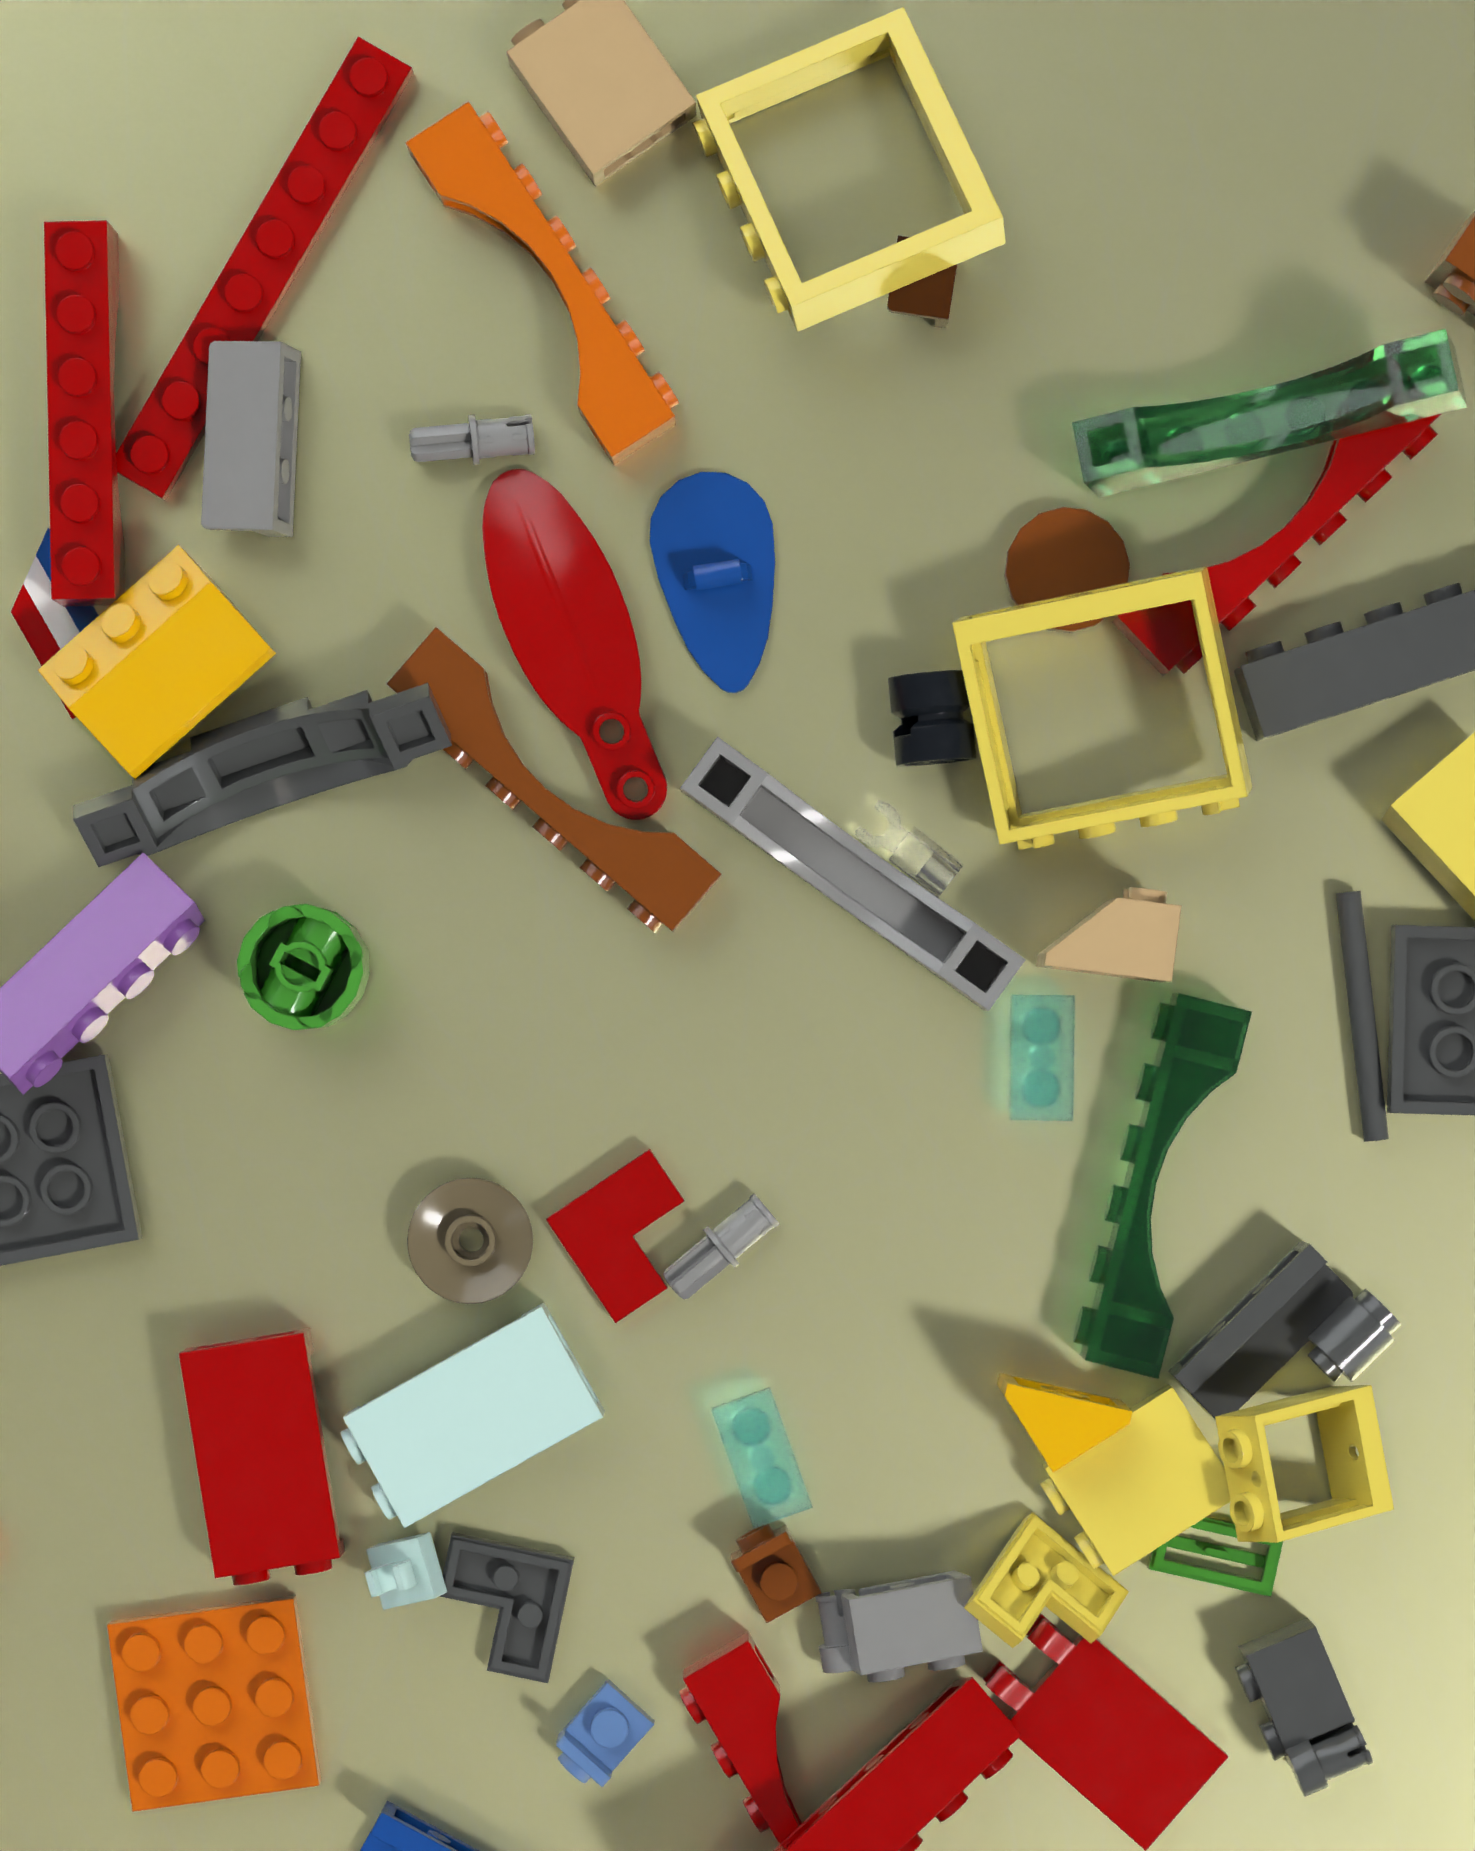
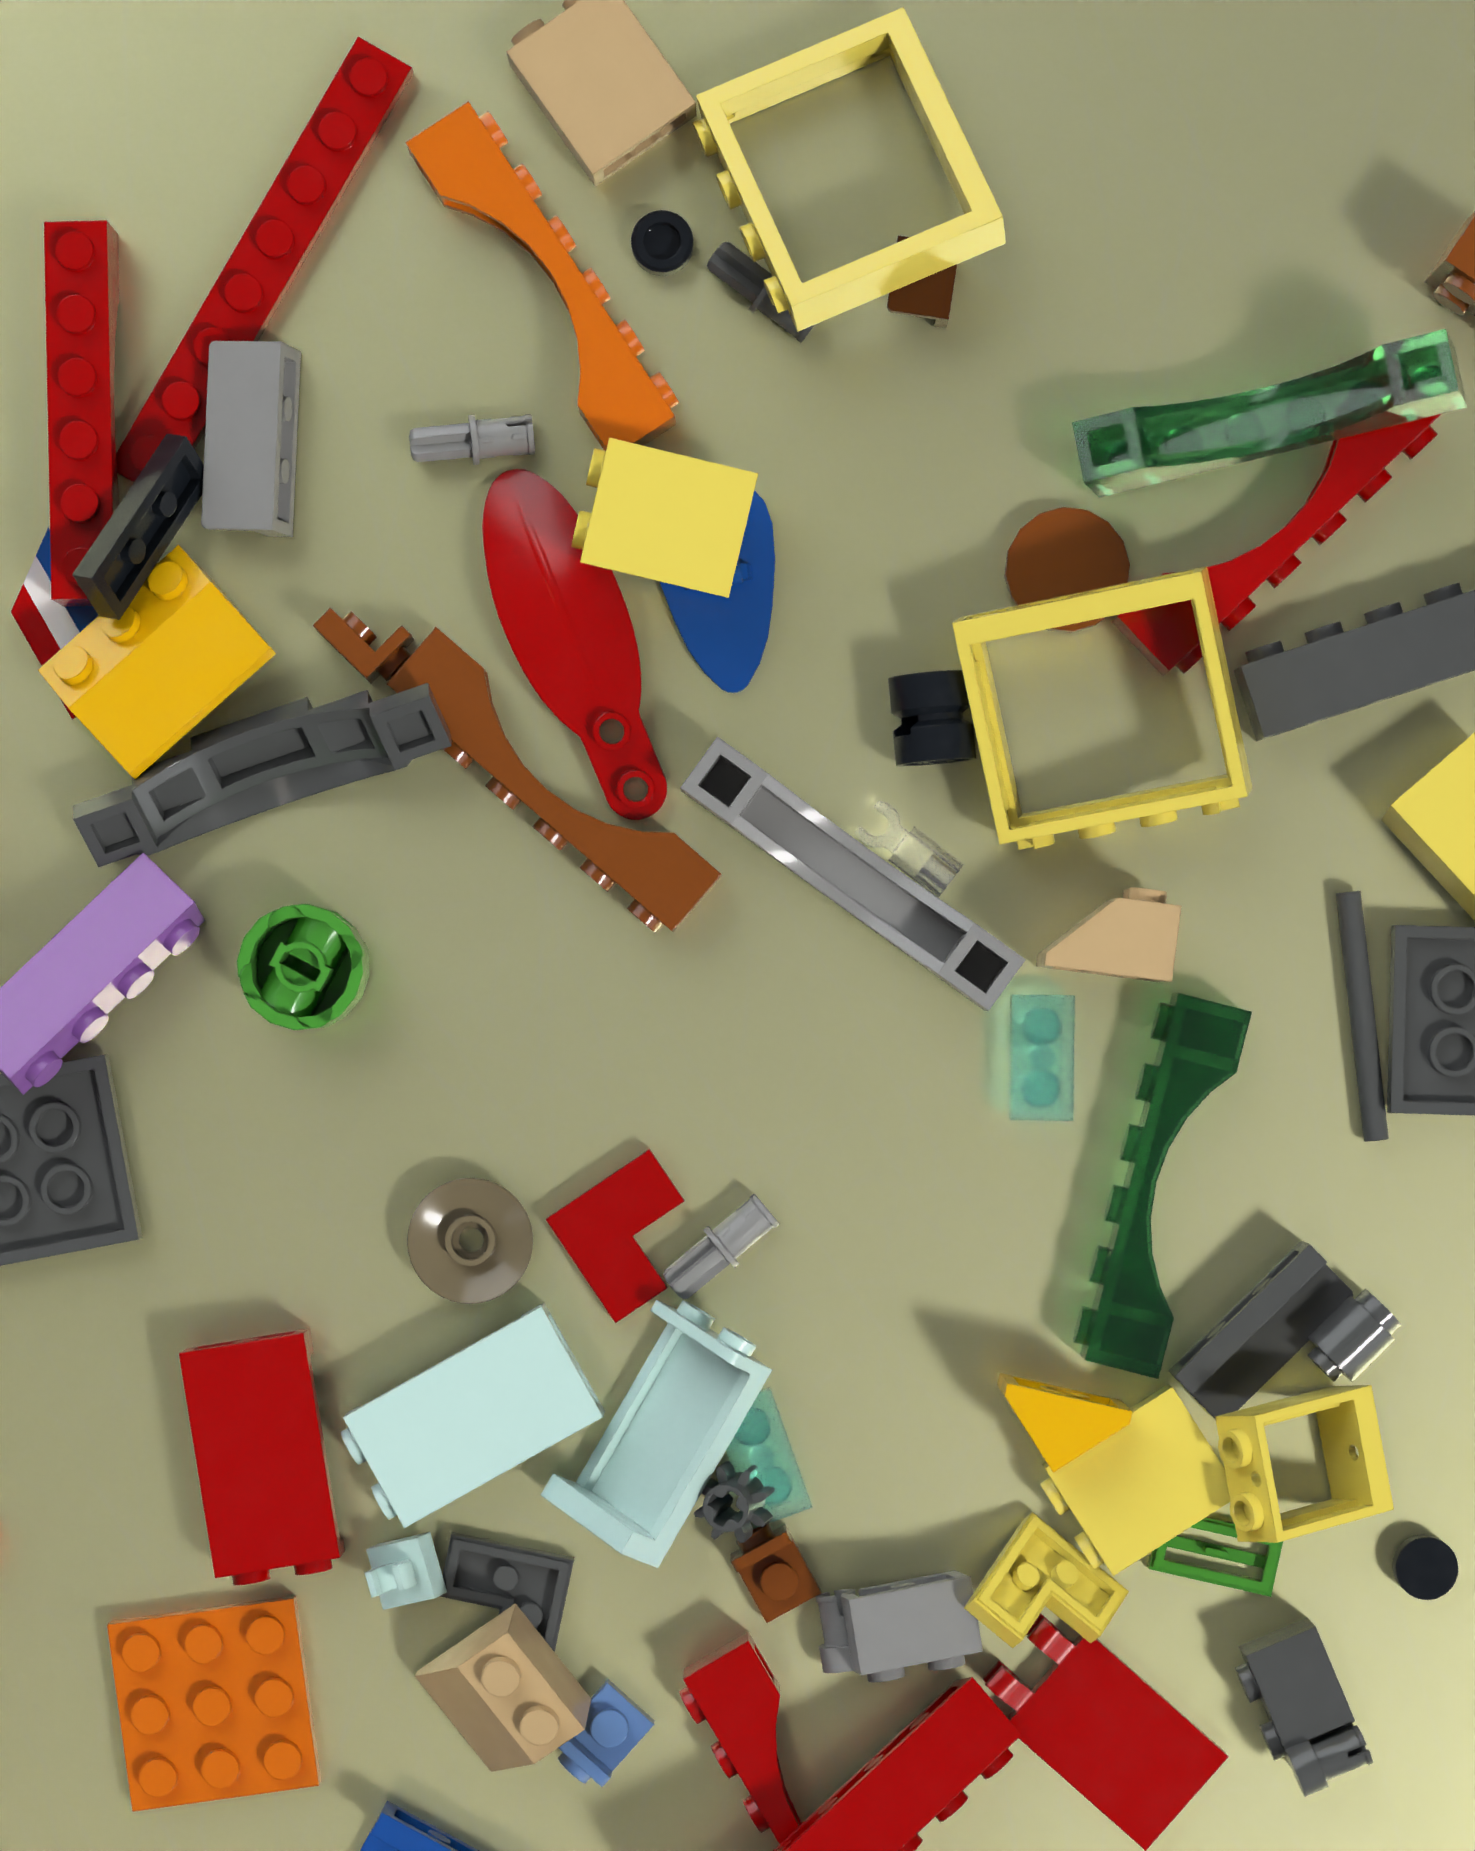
none -> black plate [72,434,204,620]
none -> dark orange bracket [313,608,414,684]
none -> tan slope [415,1603,591,1772]
none -> light aqua panel [541,1300,772,1568]
none -> light yellow brick [571,437,758,598]
none -> black tile [631,210,694,276]
none -> dark grey gear [694,1461,775,1543]
none -> dark grey axle [707,242,814,343]
none -> black tile [1392,1534,1458,1600]

